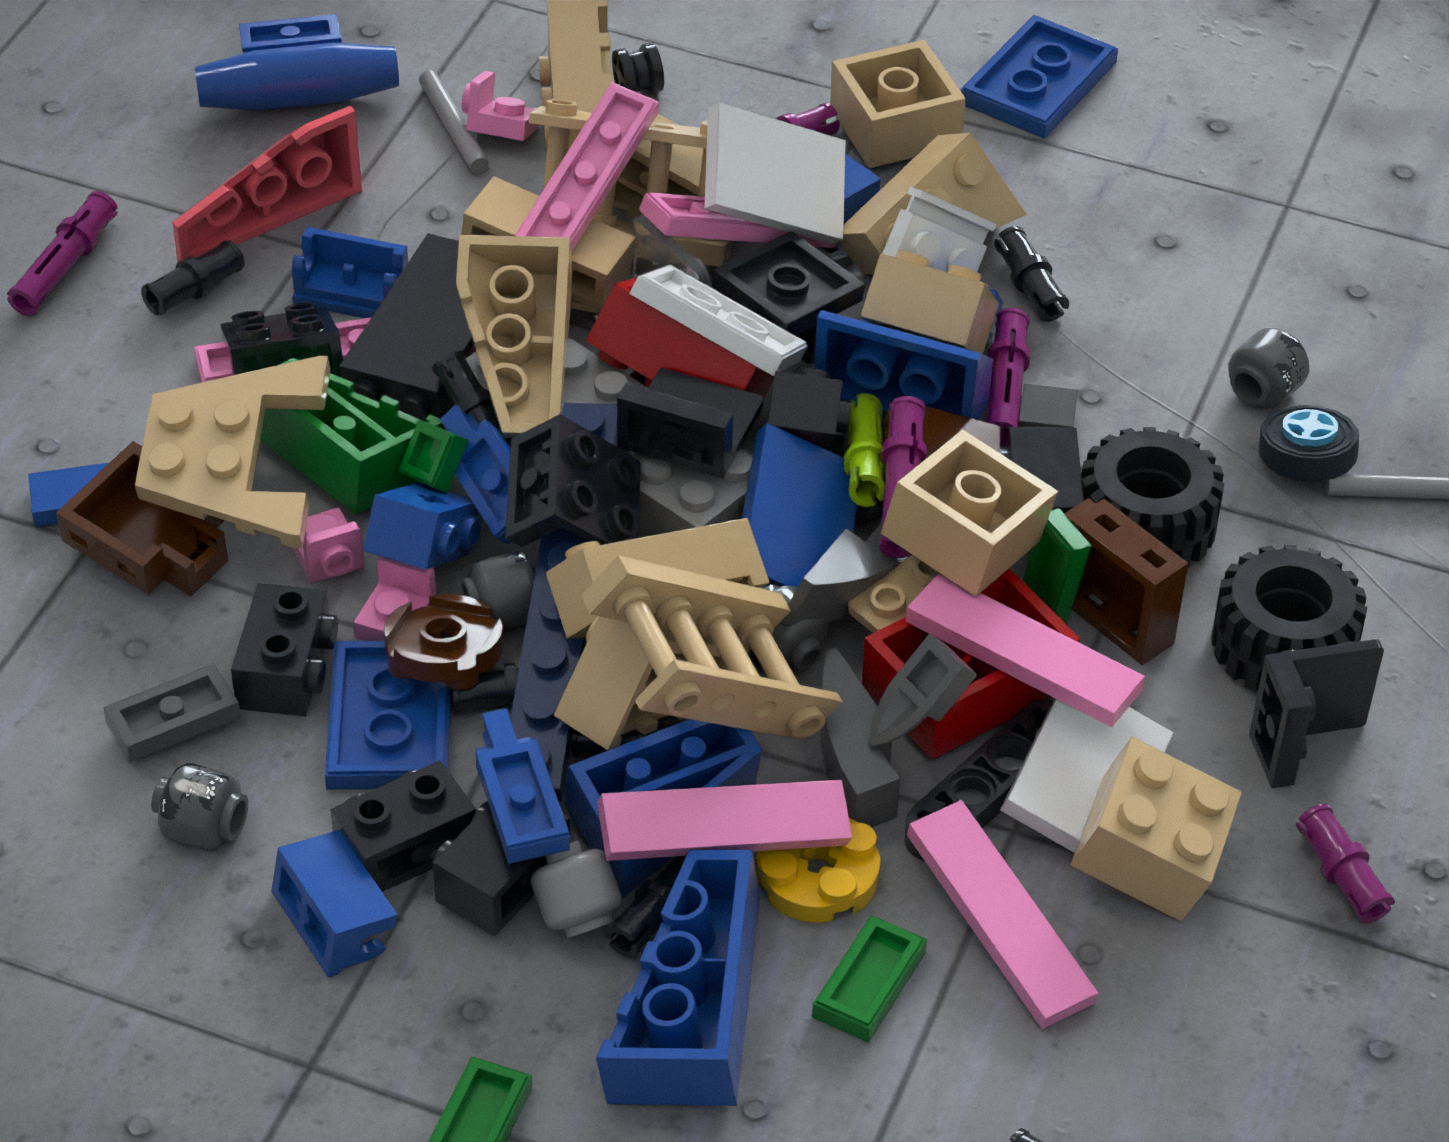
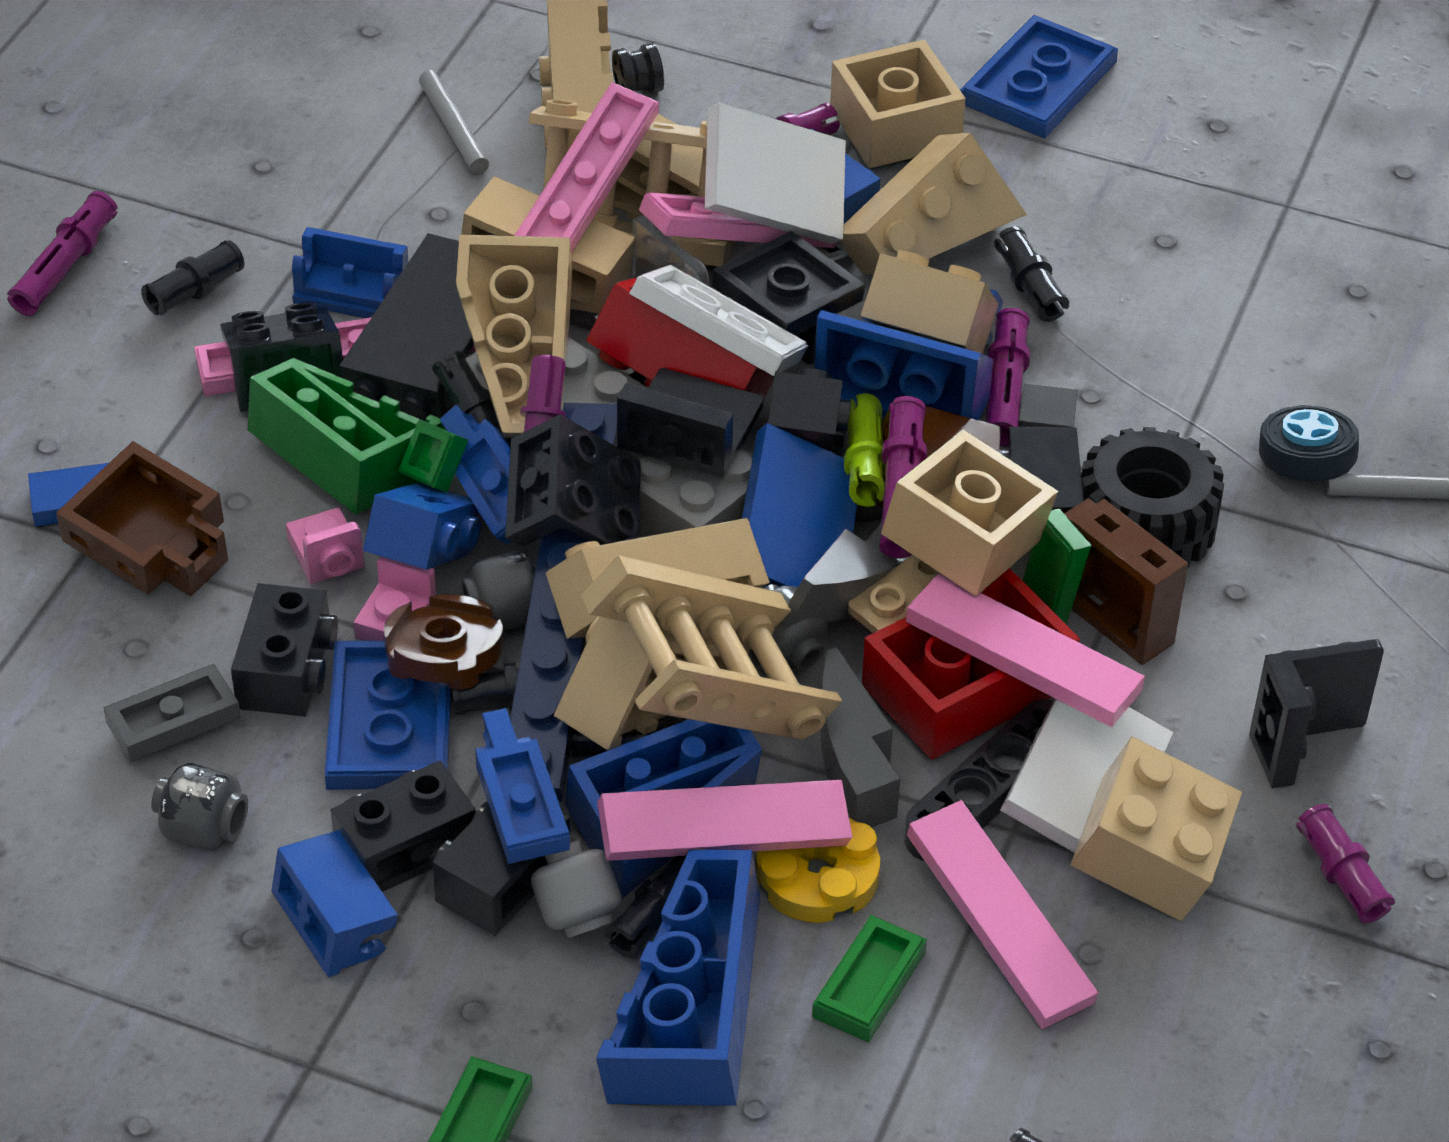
tan wing [135,356,330,549] -> none
coral wedge [172,106,362,261] -> none
blue plate [195,14,399,111] -> none
bright pink bracket [462,71,539,141] -> none
dark grey plate [869,633,977,747] -> none
white plate [882,186,997,272] -> none
black tyre [1211,545,1367,692] -> none
dark grey head [1228,328,1310,408] -> none
none -> magenta axle [520,355,566,432]

